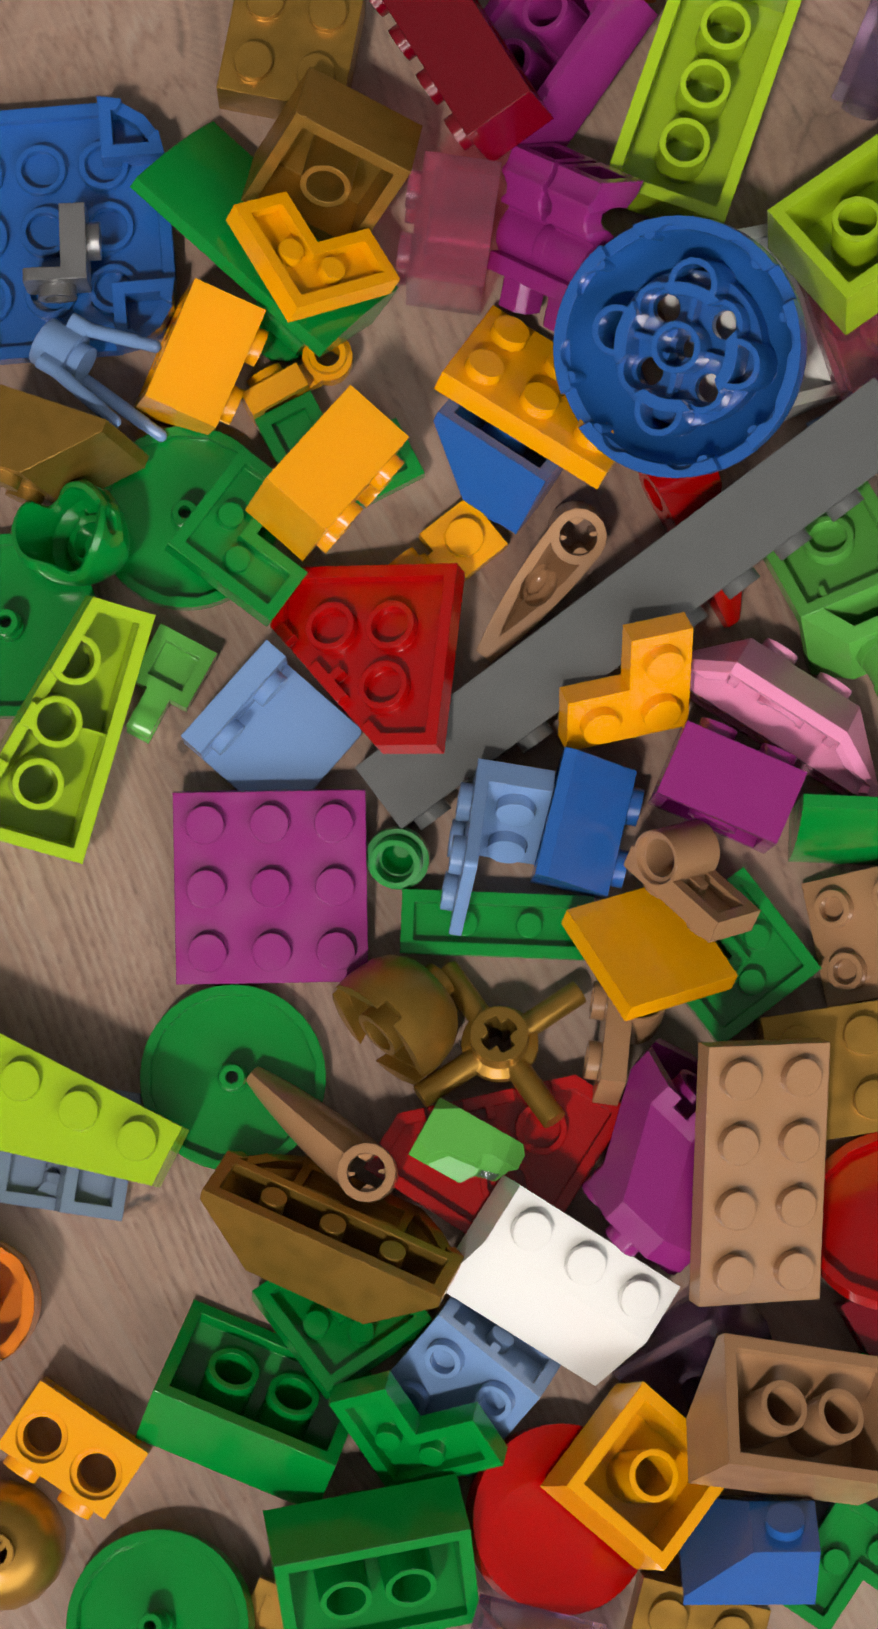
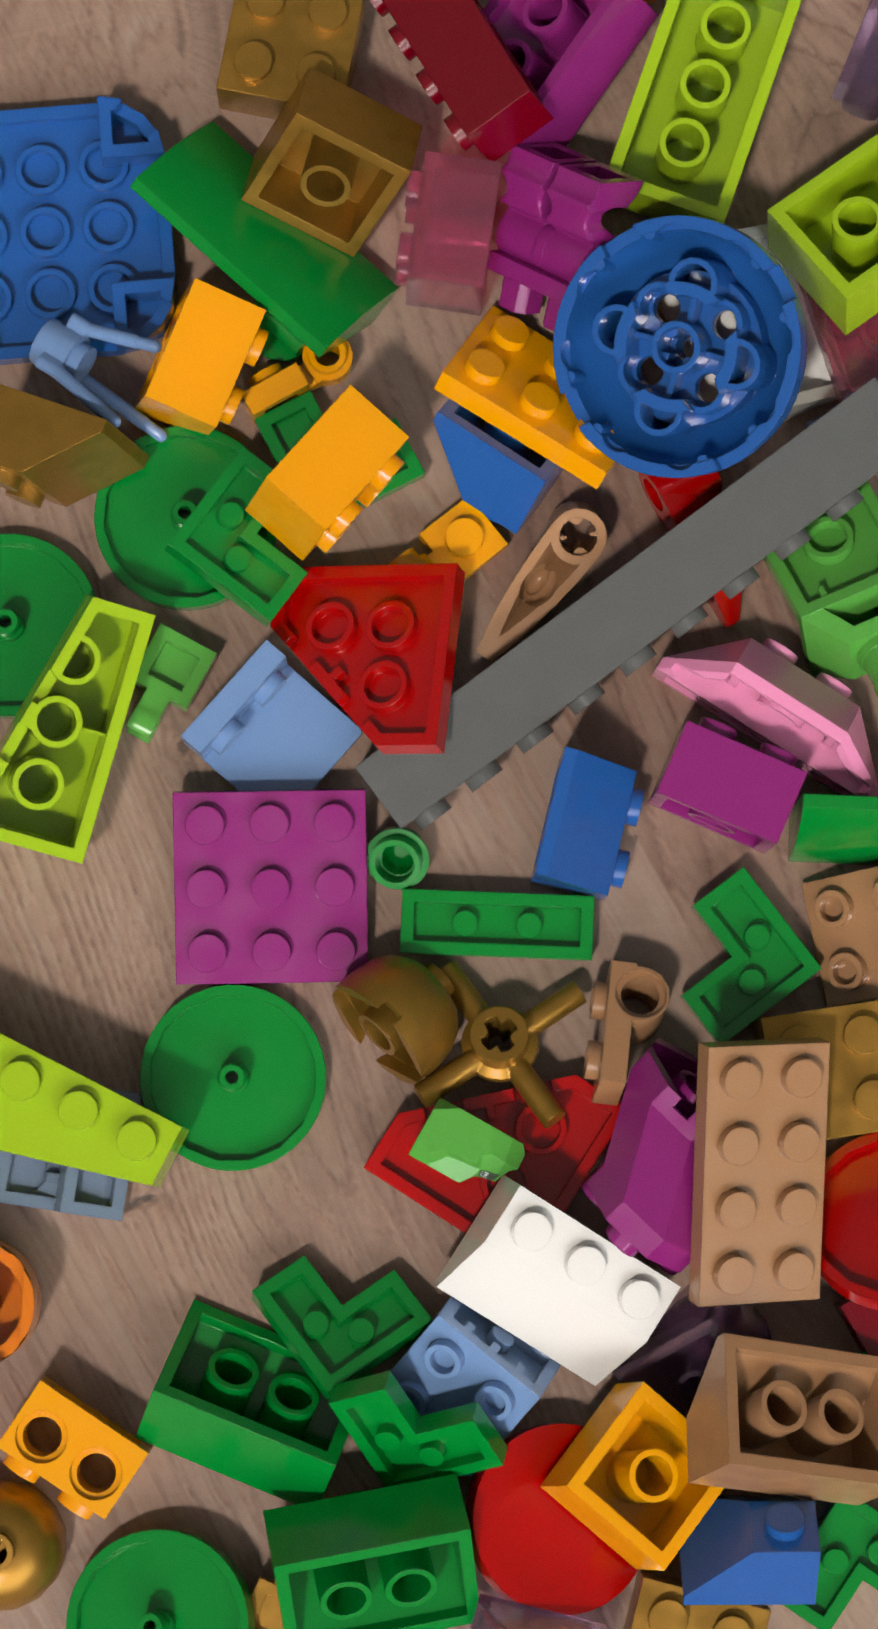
green helmet [11,479,130,586] -> none
flat silver bracket [22,202,102,303] -> none
pearl gold wedge [200,1151,464,1324] -> none
light orange plate [226,191,400,323] -> none
medium nougat piece [246,1066,398,1203] -> none
medium blue bracket [440,758,555,936] -> none
light orange plate [558,612,693,750] -> none
light orange tile [561,888,738,1021] -> none
medium nougat plate [623,819,761,943] -> none

